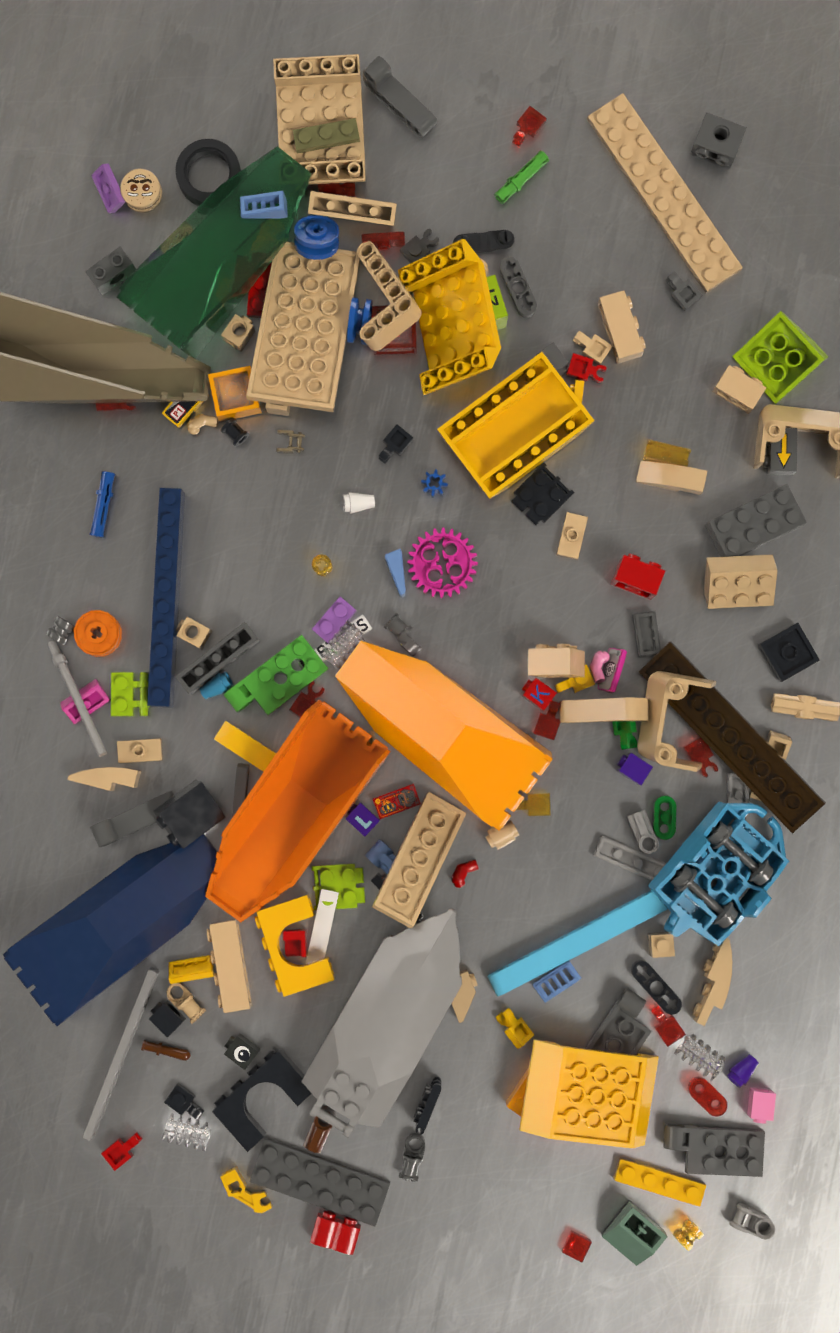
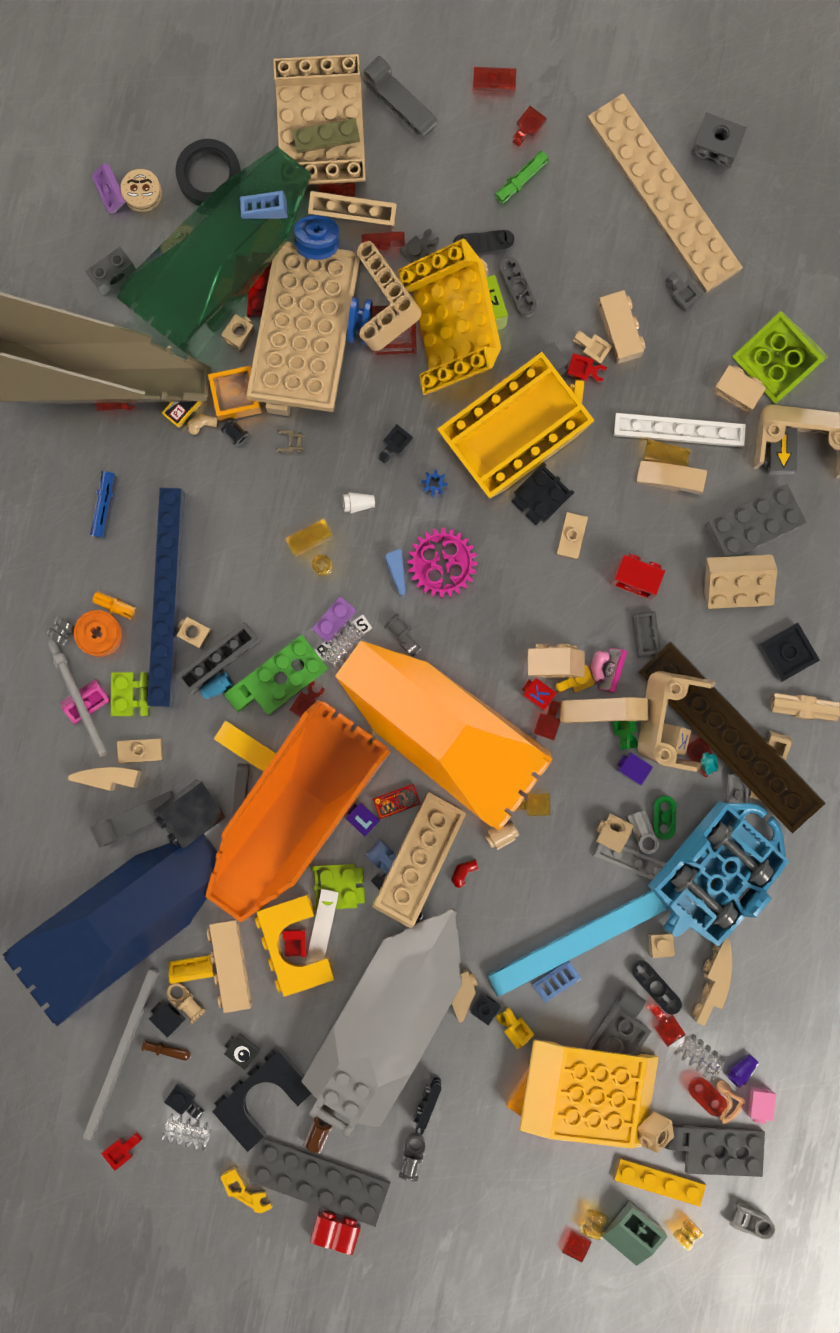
none -> light orange axle [92,591,136,620]
none -> clear yellow hinge [286,519,334,558]
none -> black brick [470,992,501,1026]
none -> clear red plate [473,67,516,92]
none -> clear yellow wheel [580,1209,608,1240]
none -> tan brick [596,814,634,853]
none -> white plate [613,413,746,447]
none -> tan brick [637,1111,674,1153]
none -> tan brick [661,723,691,756]
none -> teal plate [701,752,718,775]
none -> light nougat piece [716,1080,746,1124]

